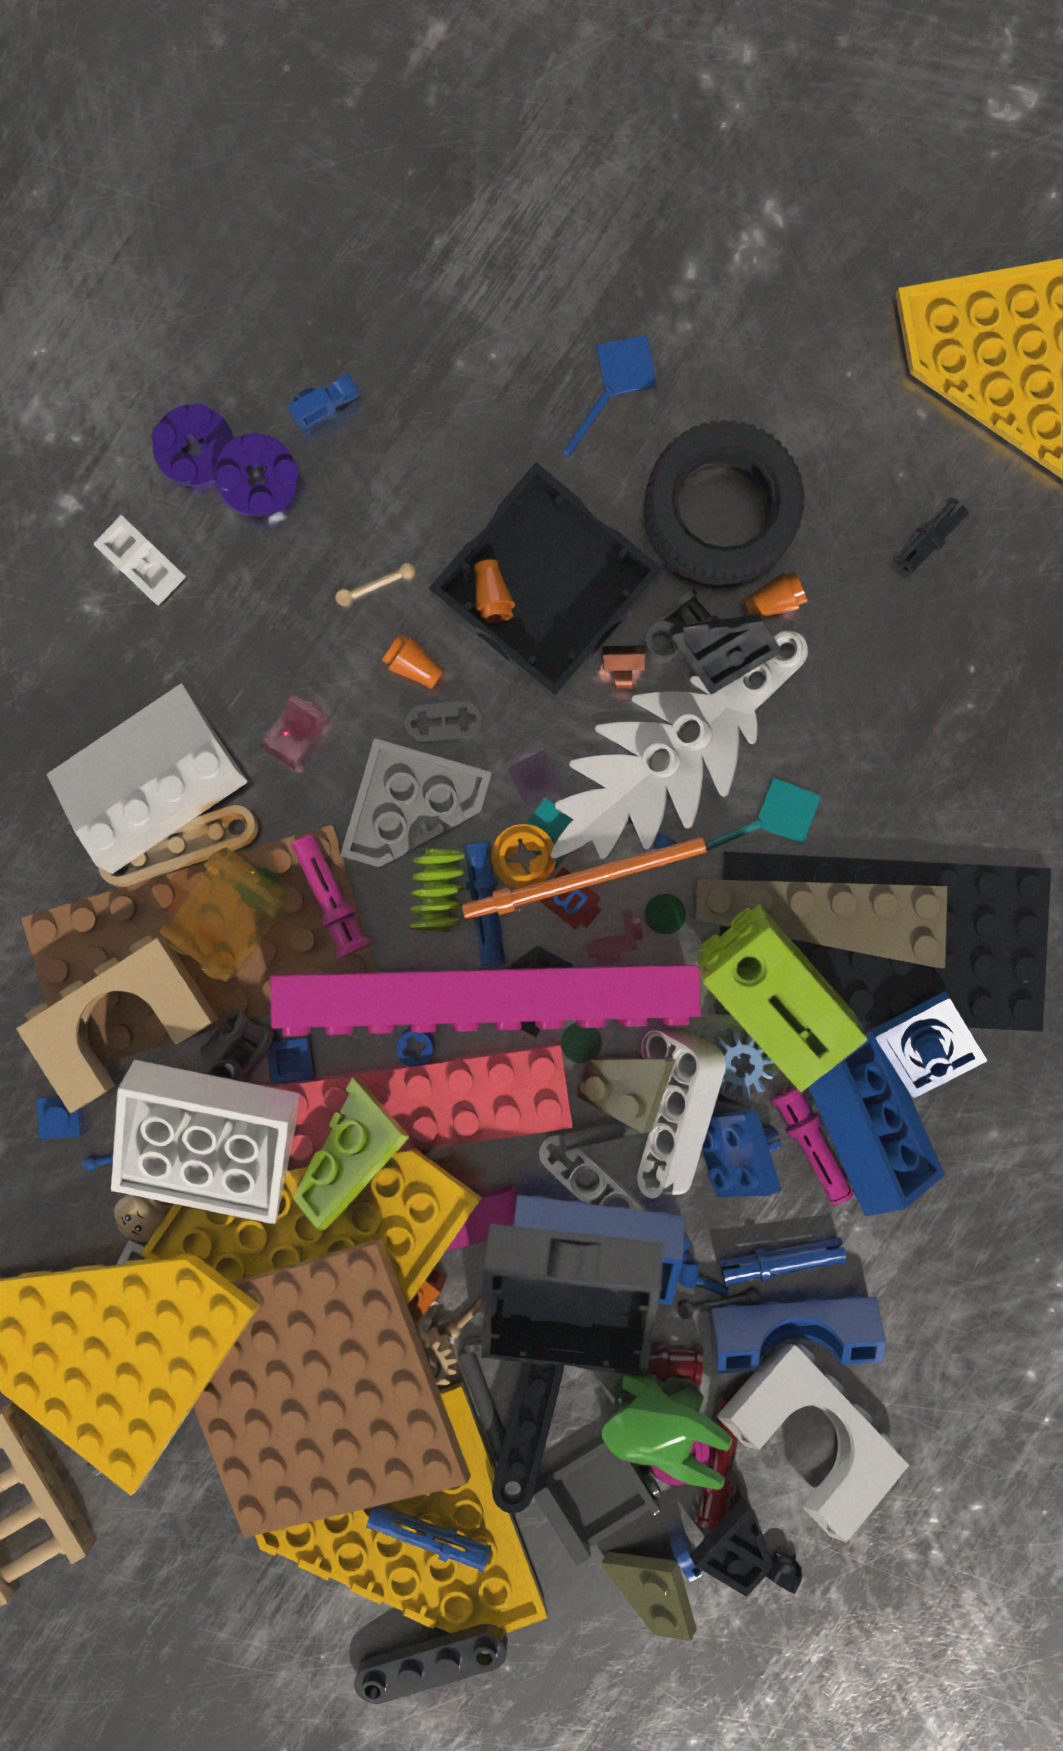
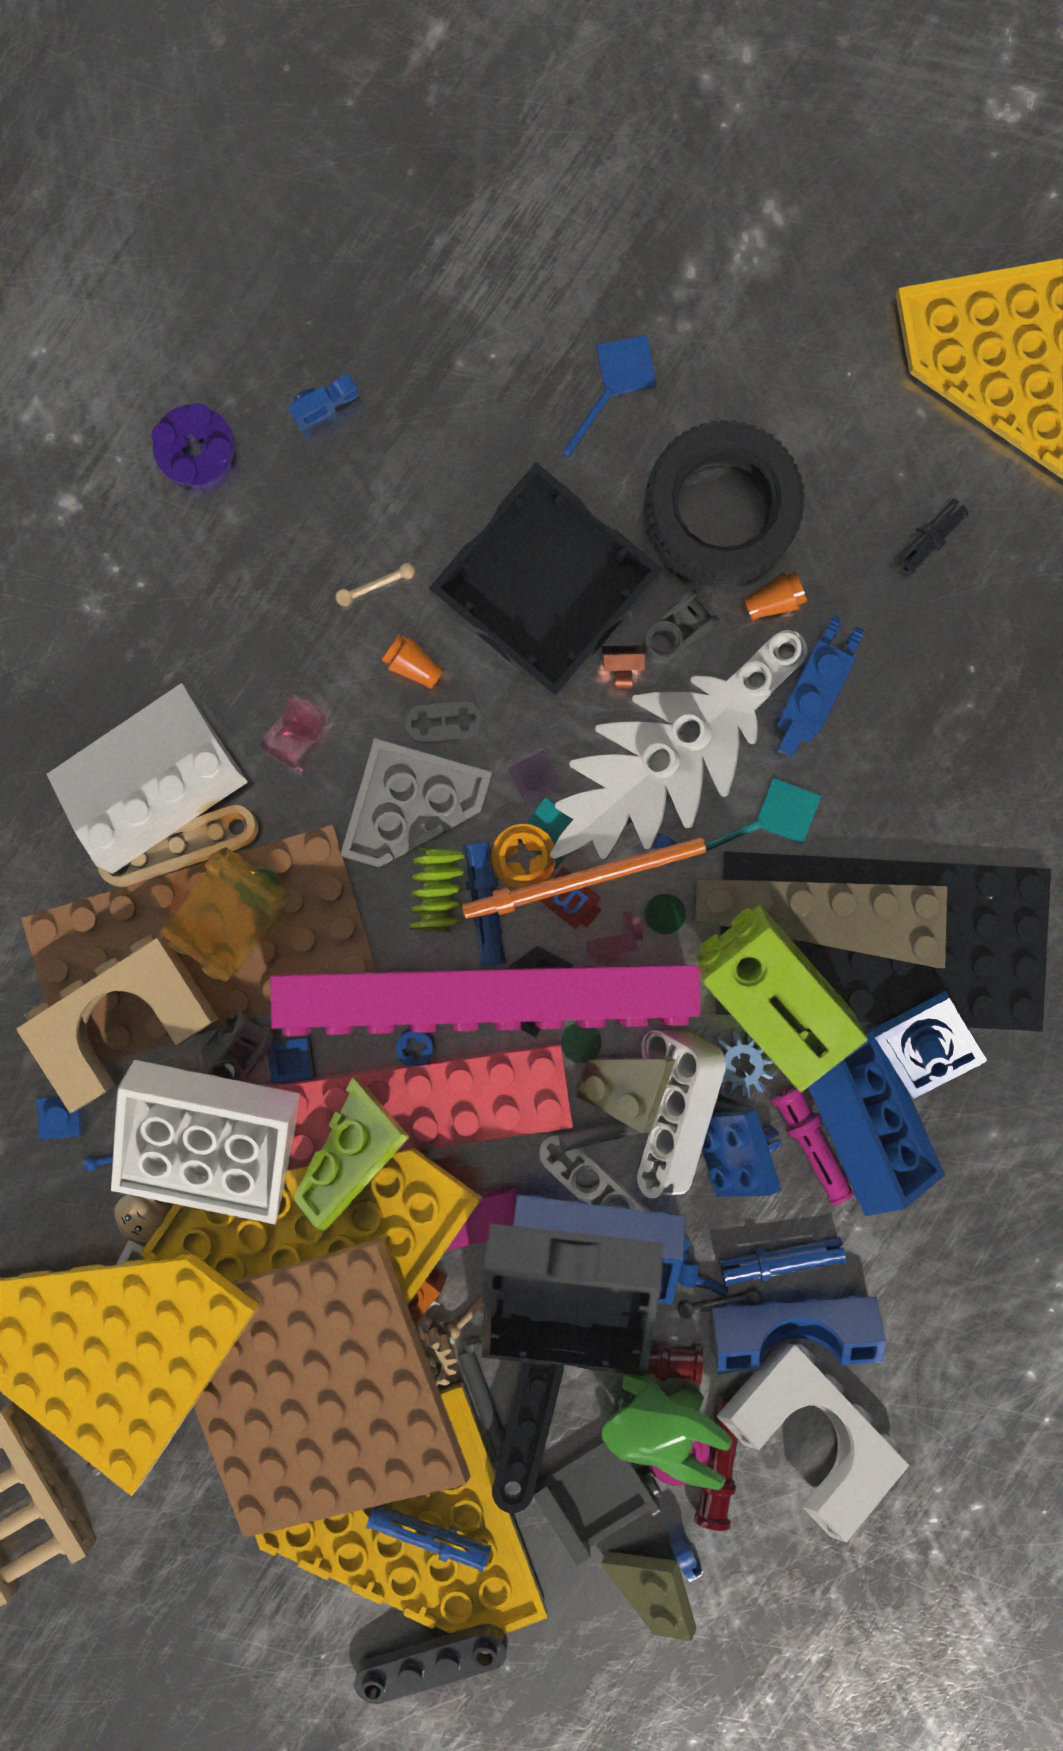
white slope [93,515,186,606] -> none
dark purple plate [214,432,299,517] -> none
dark pink pin [291,834,371,959] -> none
orange cone [474,560,515,624] -> none
black wing [669,614,782,695] -> none
black wing [689,1497,774,1597] -> none
black hinge [766,1556,802,1594] -> none
none -> blue hinge [775,615,864,758]

